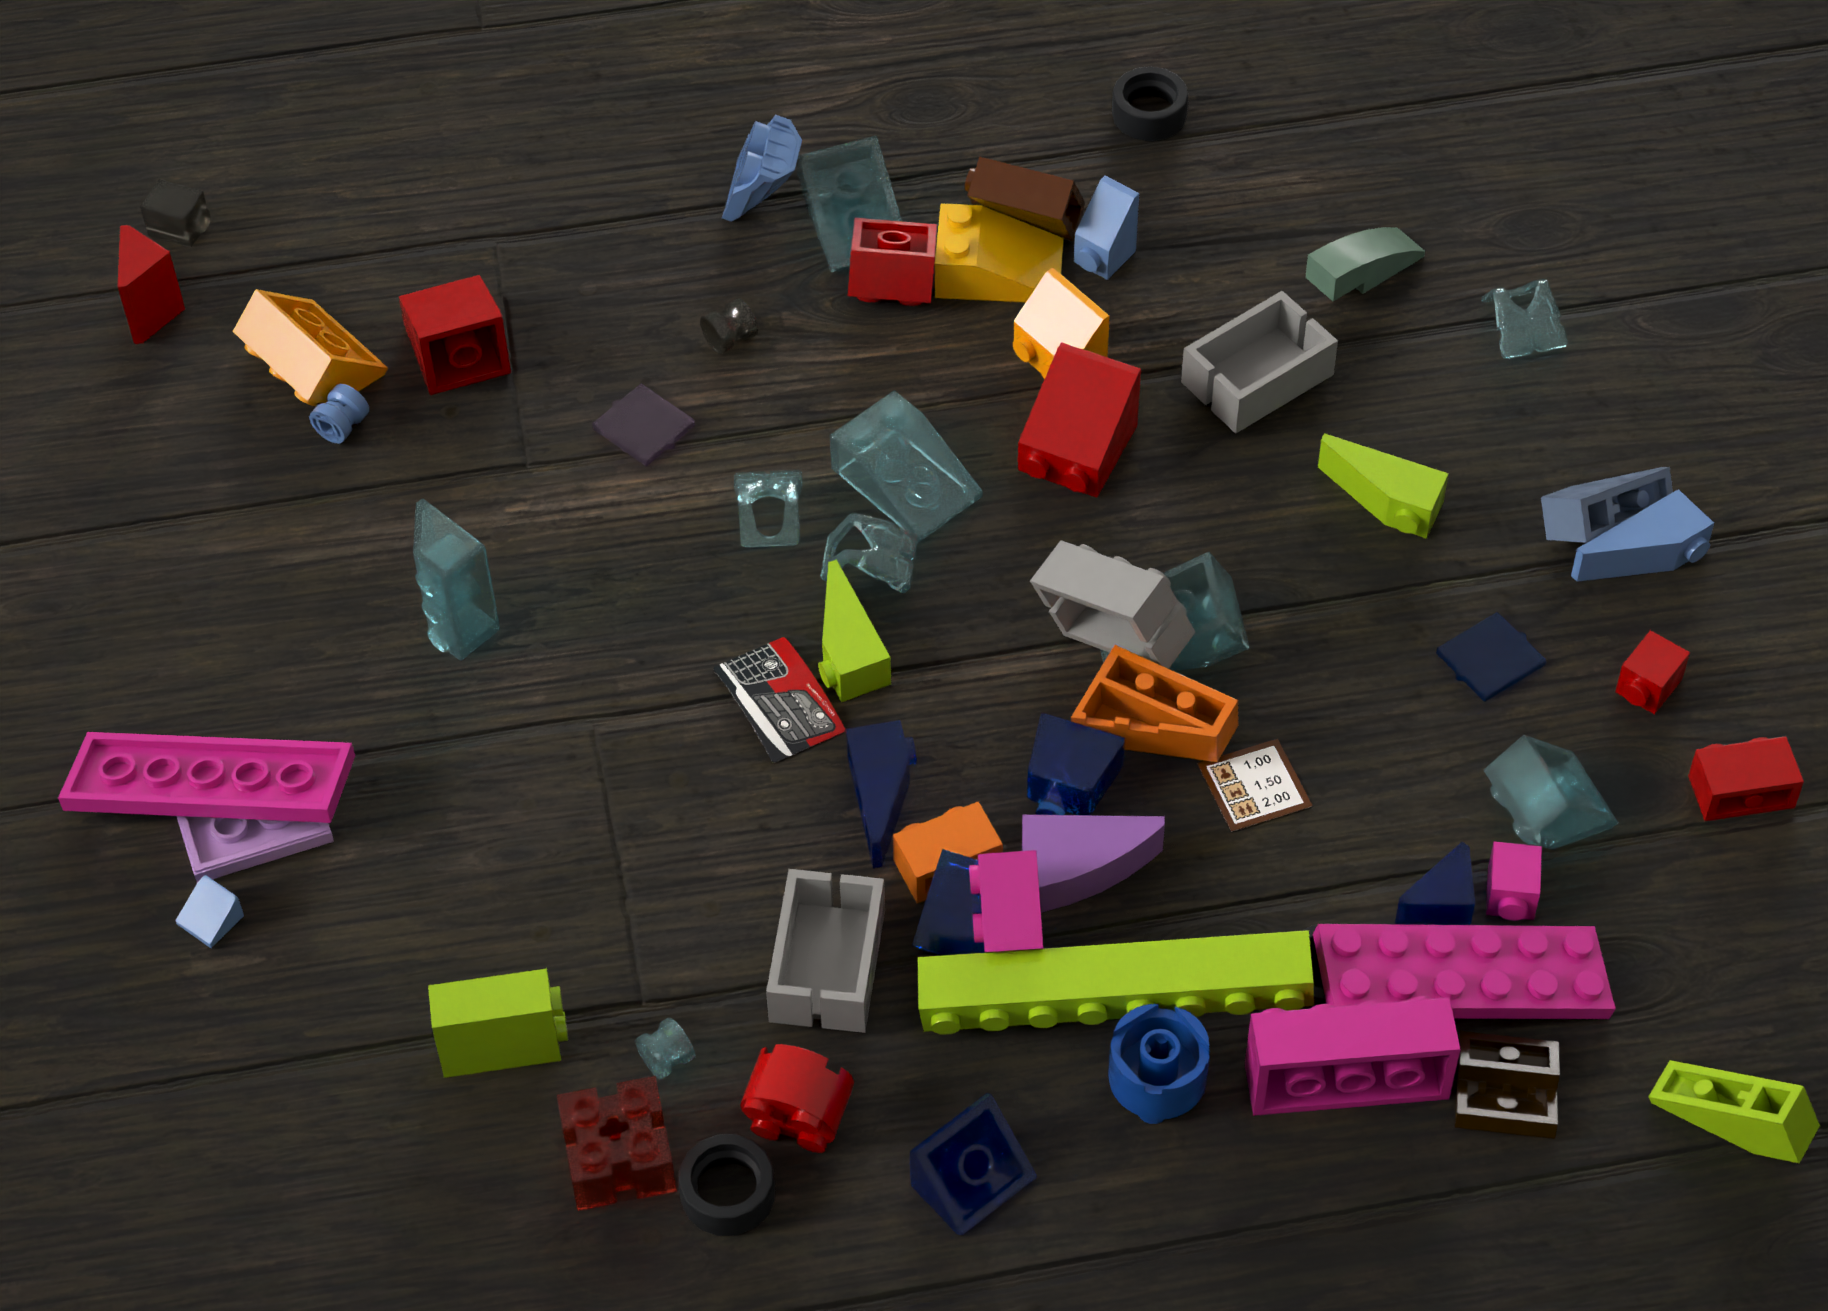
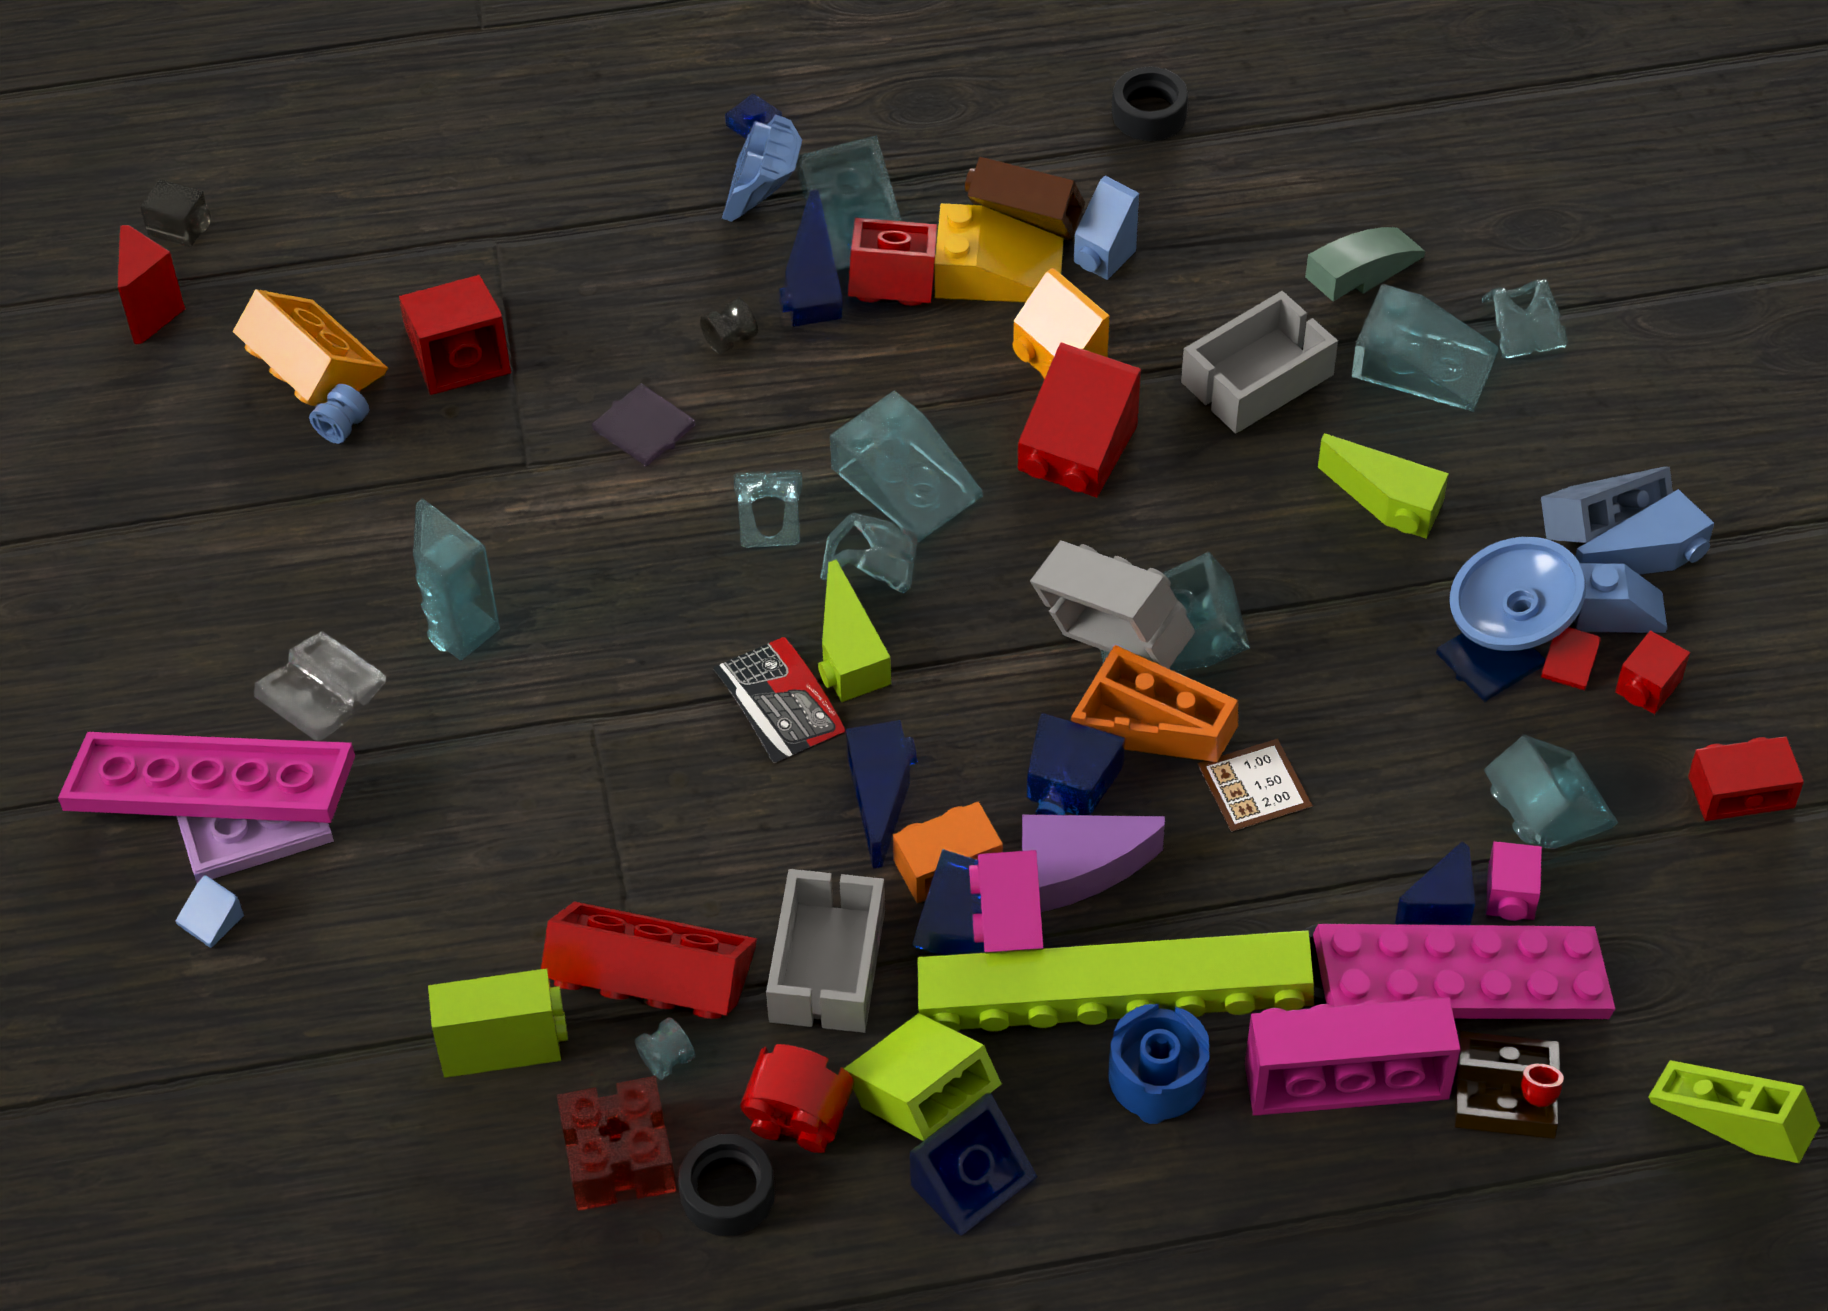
none -> clear slope [254,631,386,741]
none -> red slope [541,901,757,1019]
none -> clear blue plate [725,93,782,139]
none -> clear blue slope [778,189,843,327]
none -> lime brick [844,1013,1002,1143]
none -> clear light blue slope [1352,284,1499,412]
none -> medium blue dish [1450,537,1586,651]
none -> red hinge [1521,1064,1564,1107]
none -> red slope [1541,627,1601,691]
none -> medium blue slope [1574,563,1667,633]

